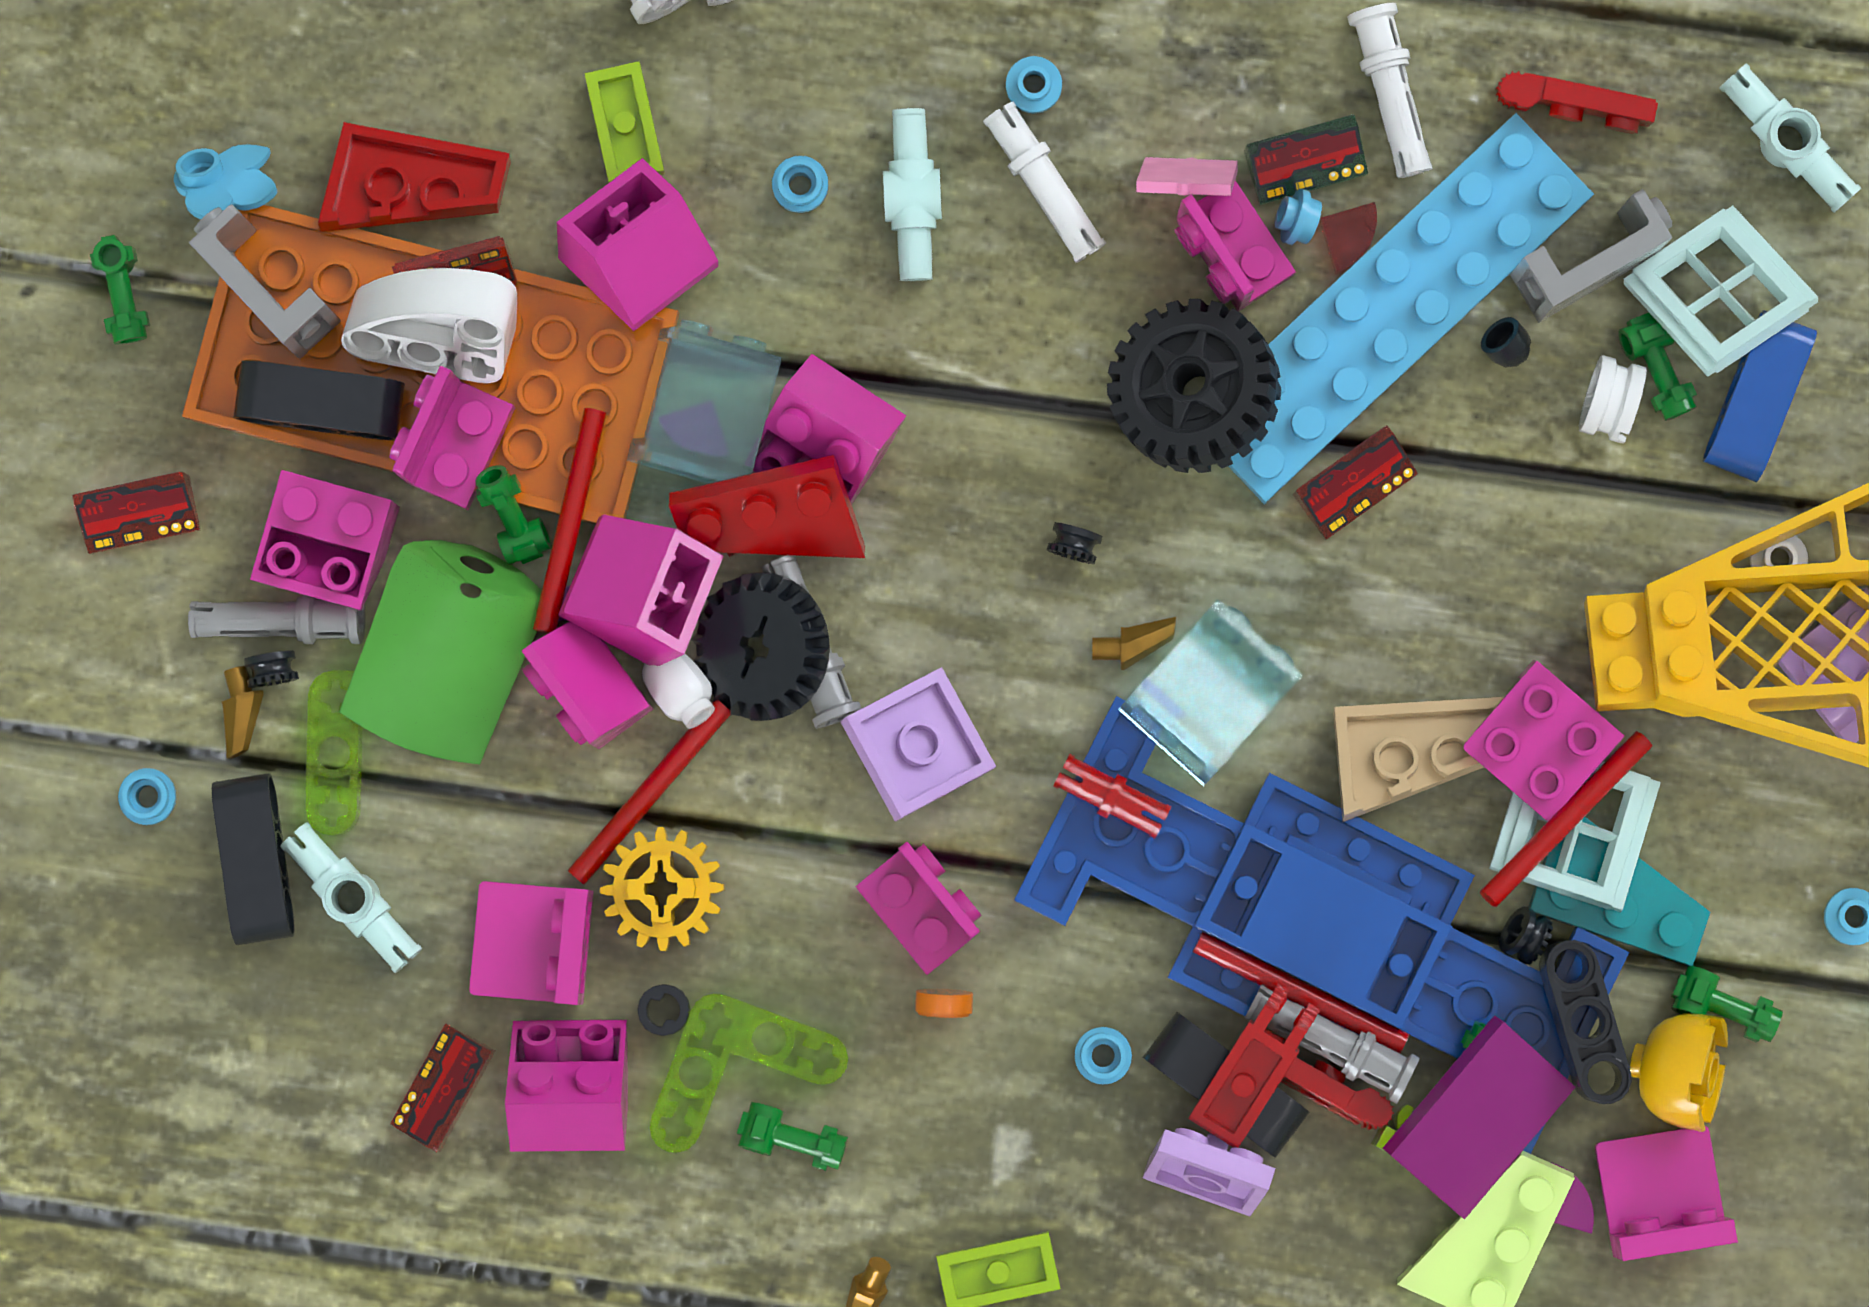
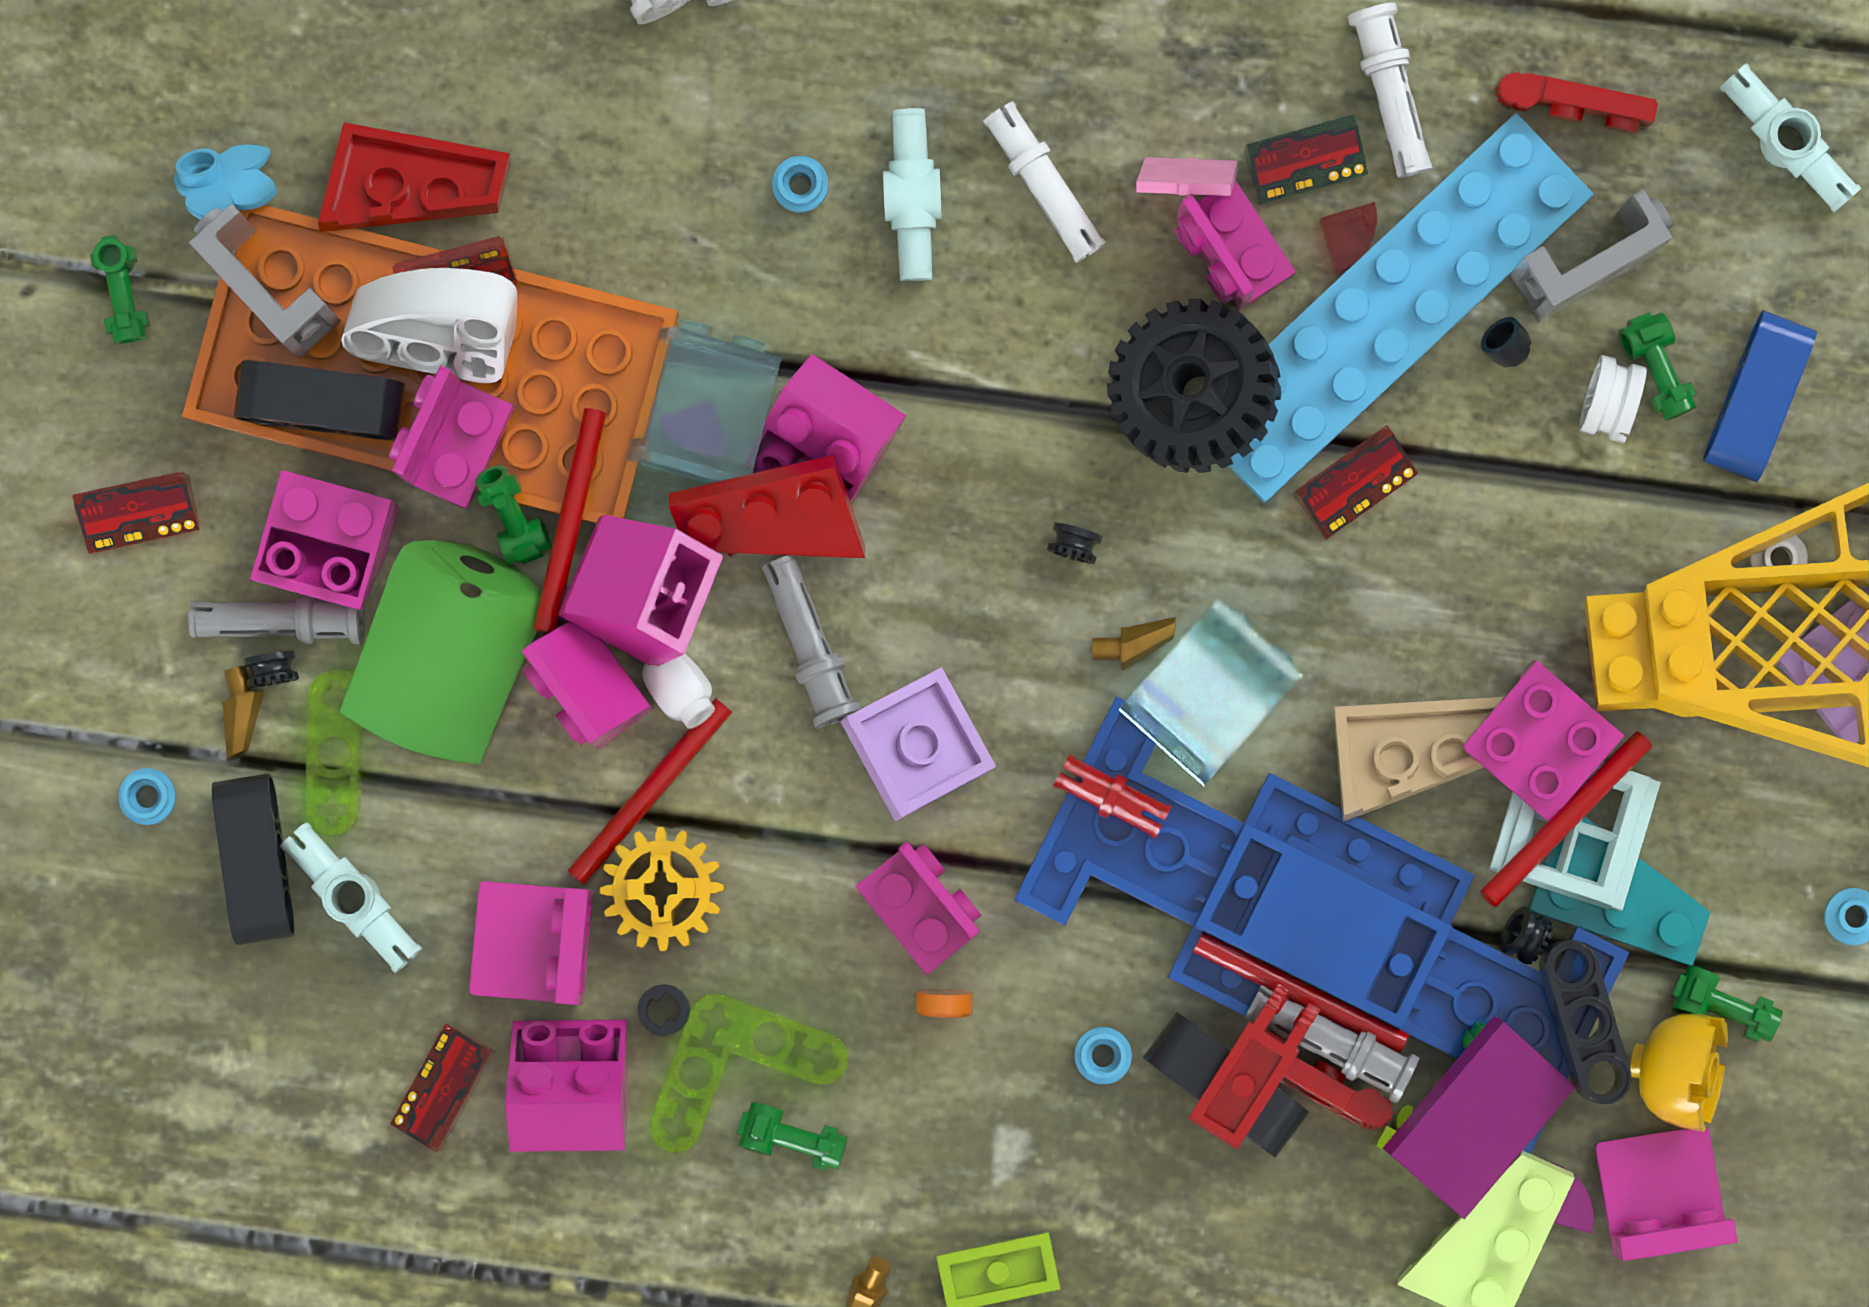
dark pink slope [556,158,718,331] -> none
lime plate [584,61,665,182] -> none
black gear [691,572,830,721] -> none
medium azure plate [1006,56,1062,114] -> none
lavender hinge [1142,1128,1276,1217] -> none
medium azure plate [1275,189,1322,245] -> none
light aqua piece [1624,205,1818,377] -> none

